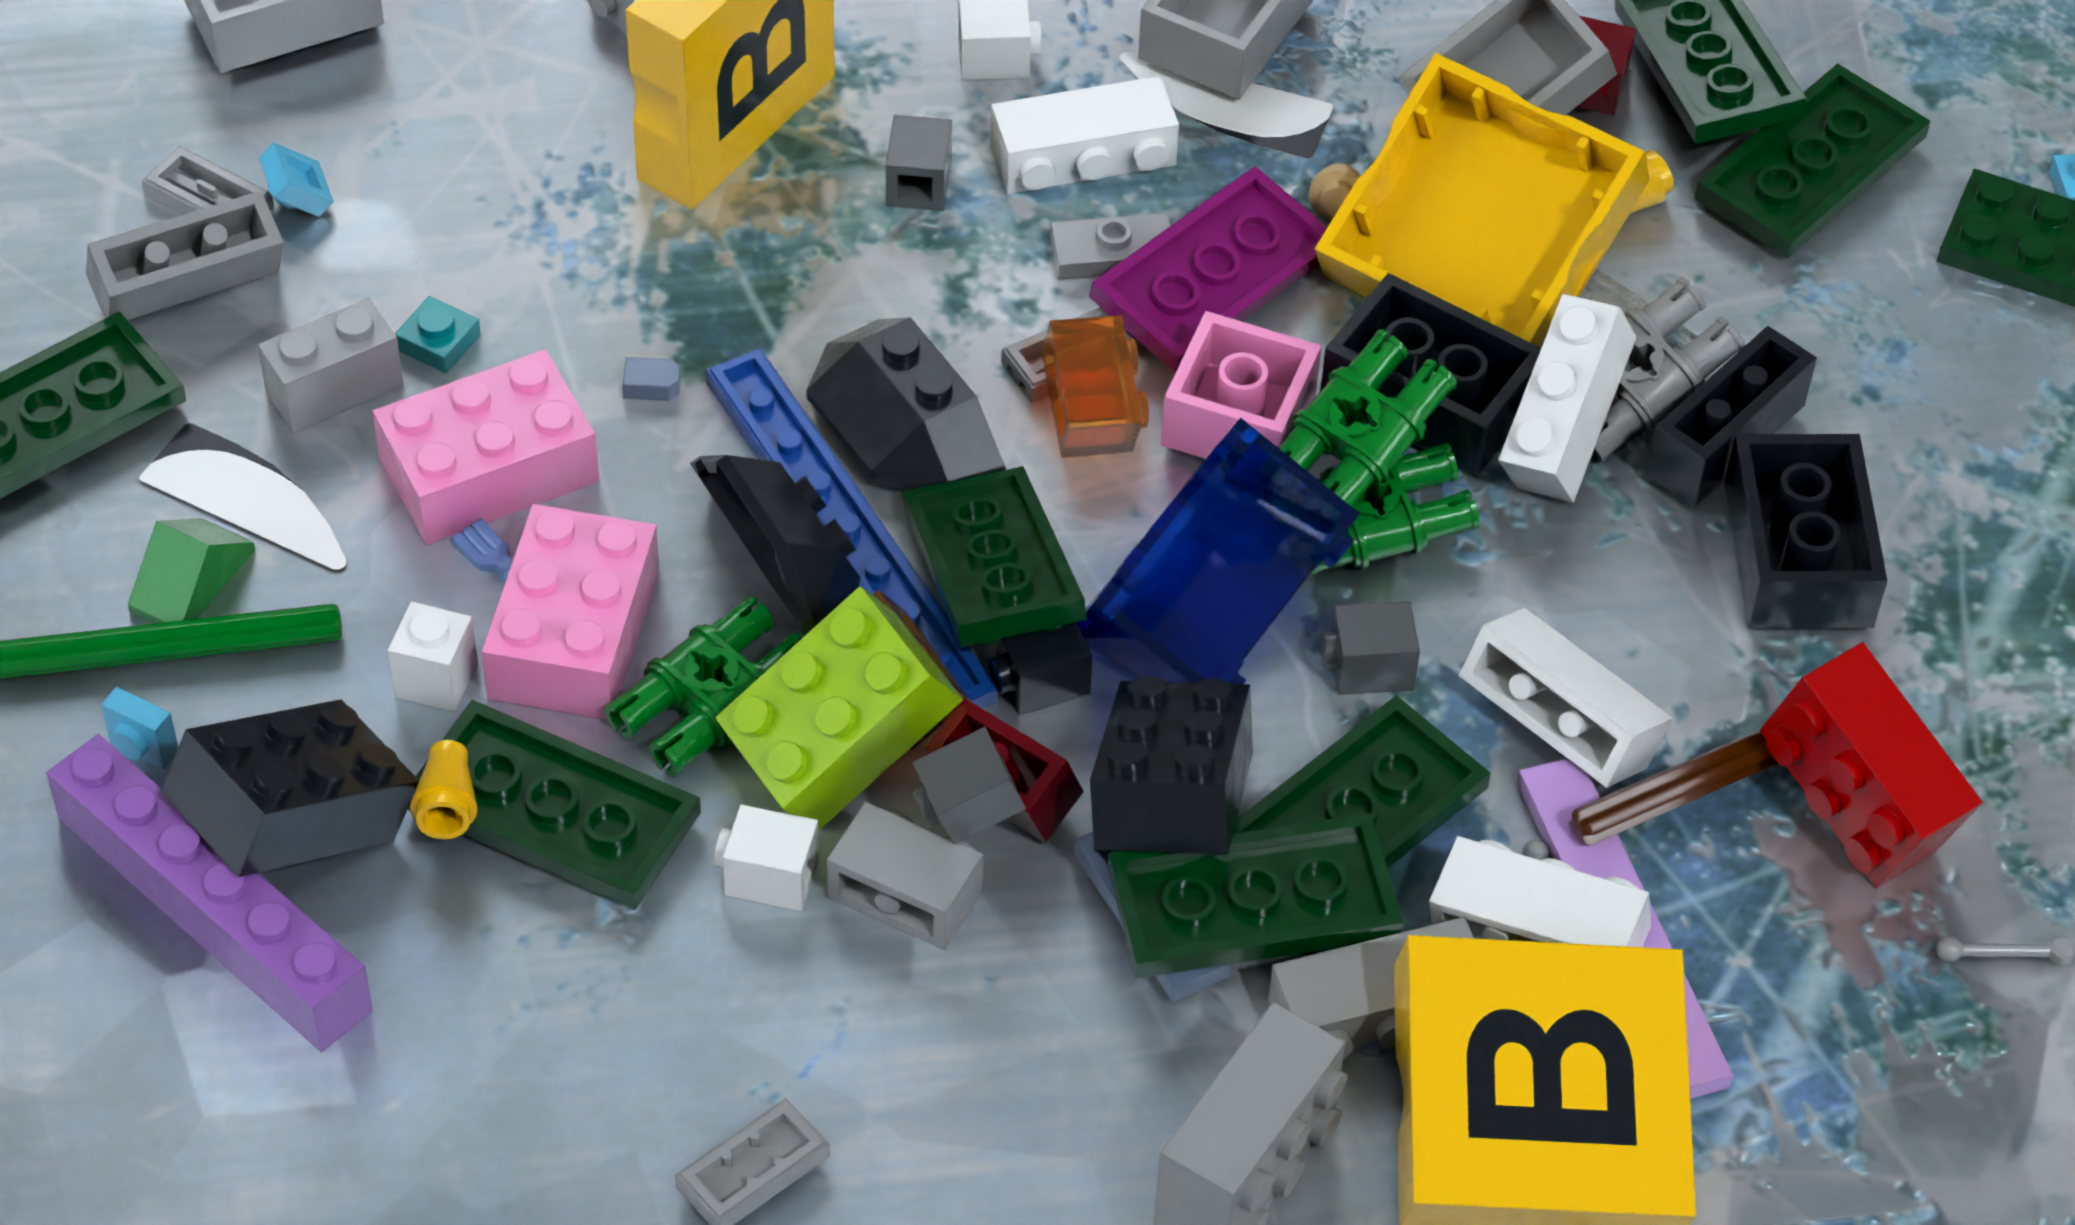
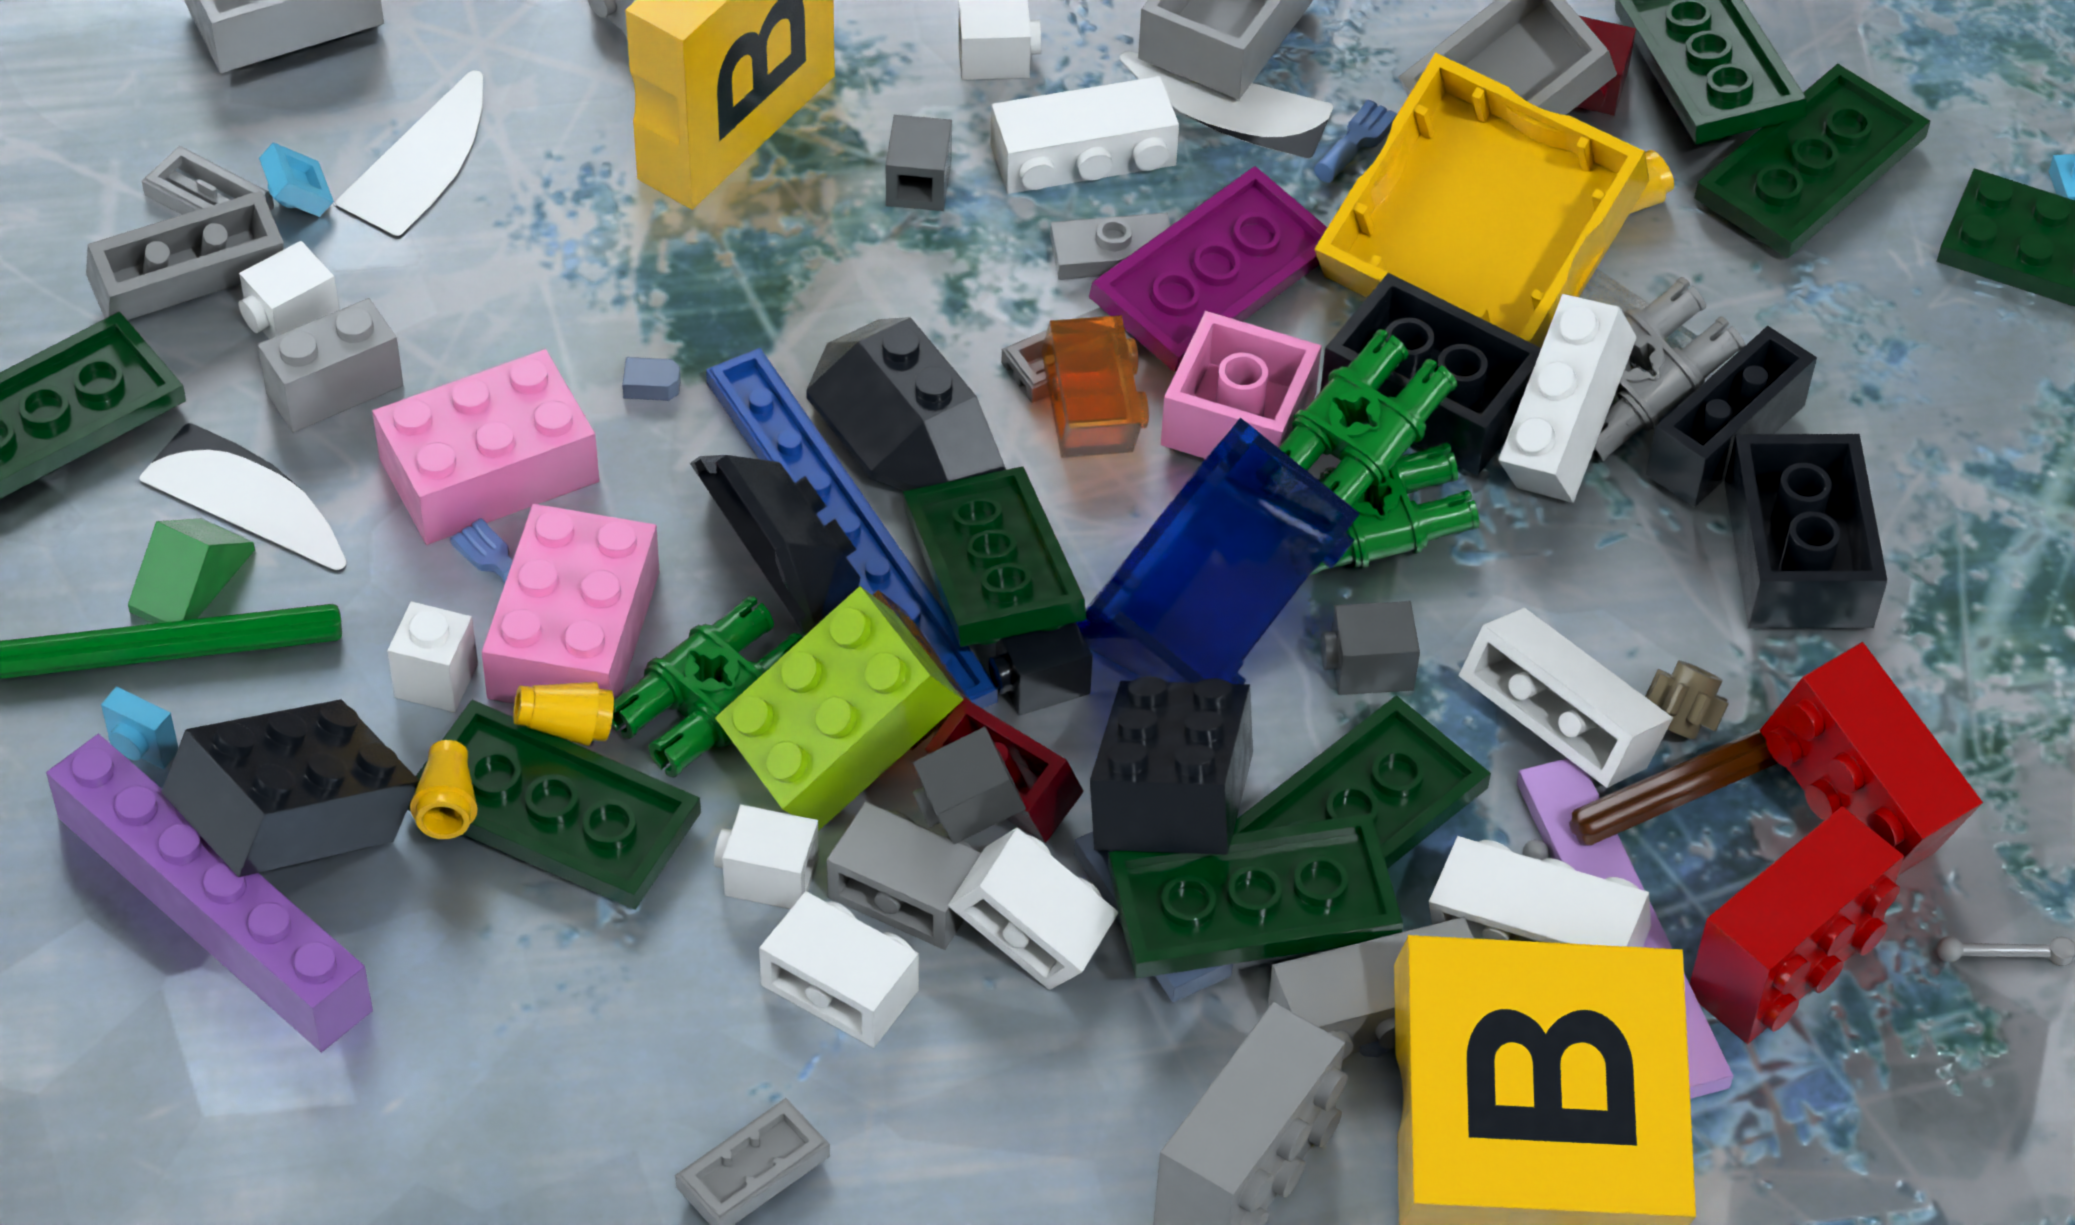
teal plate [395,296,481,374] -> none
tan plate [1309,164,1361,220] -> none
none -> white brick [239,241,339,339]
none -> white sticker [335,70,483,236]
none -> yellow cone [513,681,614,746]
none -> white brick [759,891,919,1048]
none -> white brick [948,827,1119,990]
none -> medium blue piece [1314,99,1397,183]
none -> dark tan gear [1645,660,1729,740]
none -> red brick [1689,806,1904,1045]

